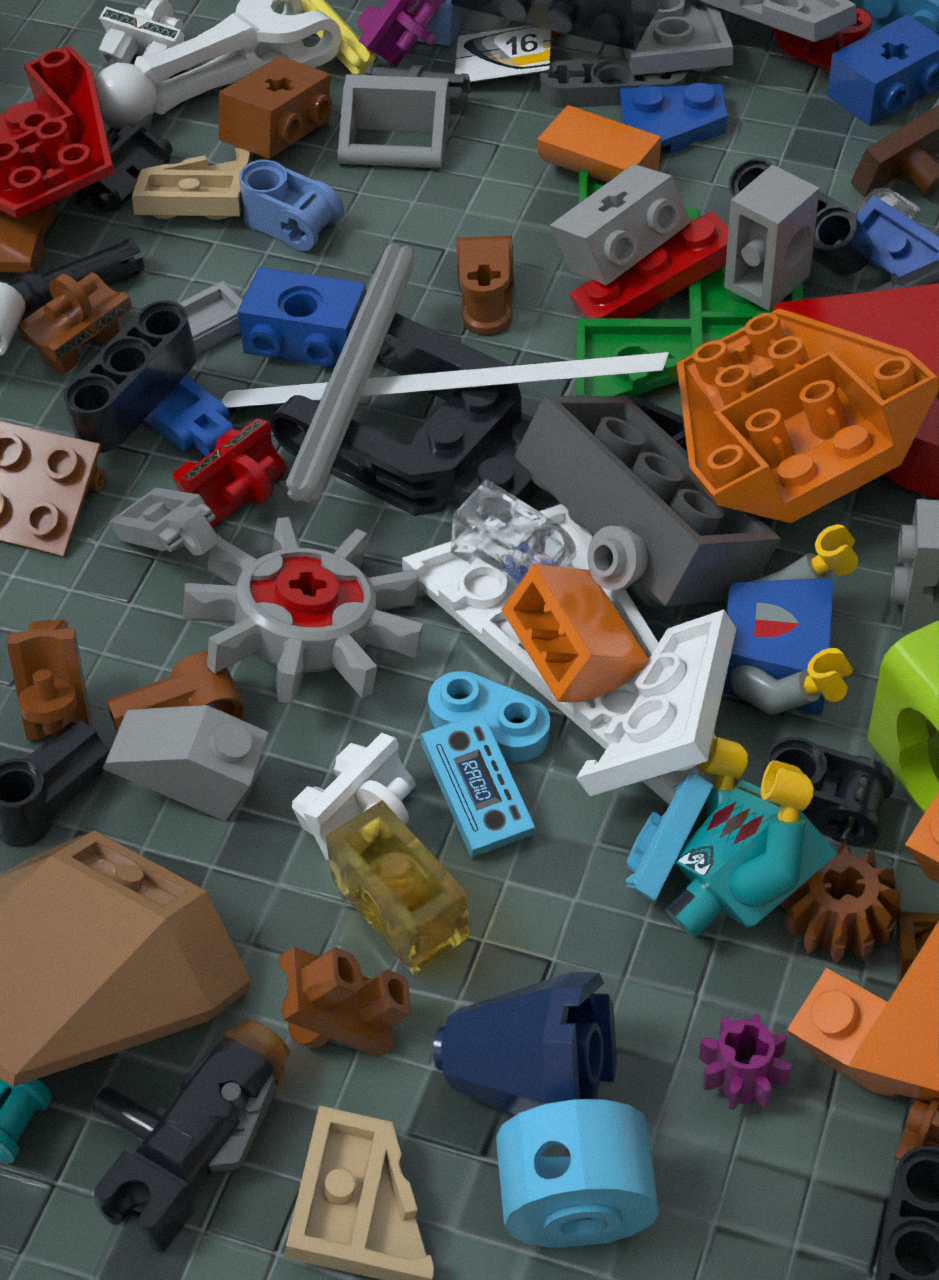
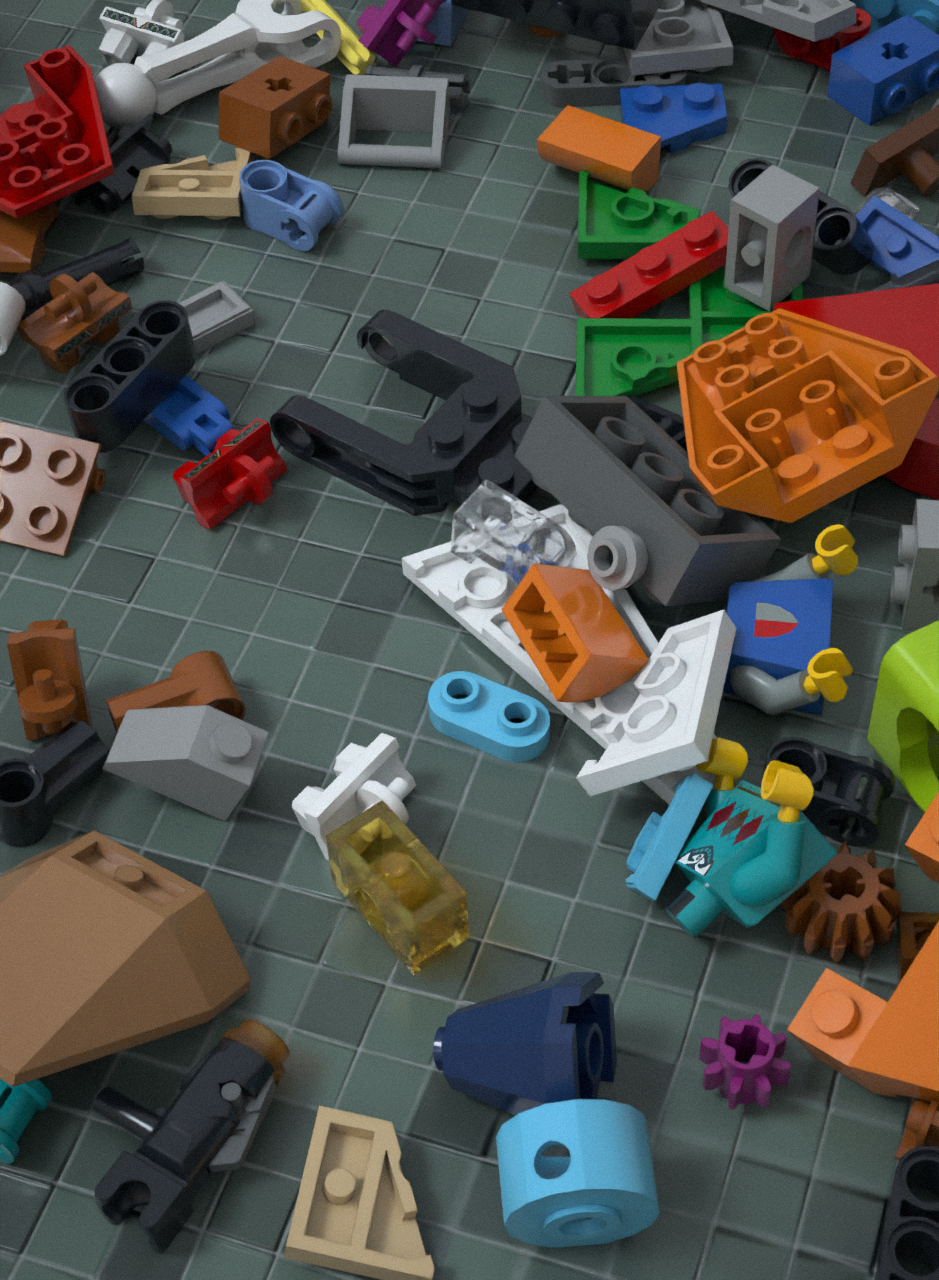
light grey hinge [109,487,222,555] -> none
light grey gear [183,517,424,704] -> none
white sticker [221,352,669,408] -> none
blue brick [237,267,367,368] -> none
dark orange hips [279,947,411,1057] -> none
light grey axle [286,243,415,504] -> none
medium azure tile [420,711,535,858] -> none
sticker [455,25,551,82] -> none
dark orange piece [456,235,514,335] -> none
light grey brick [549,164,691,285] -> none

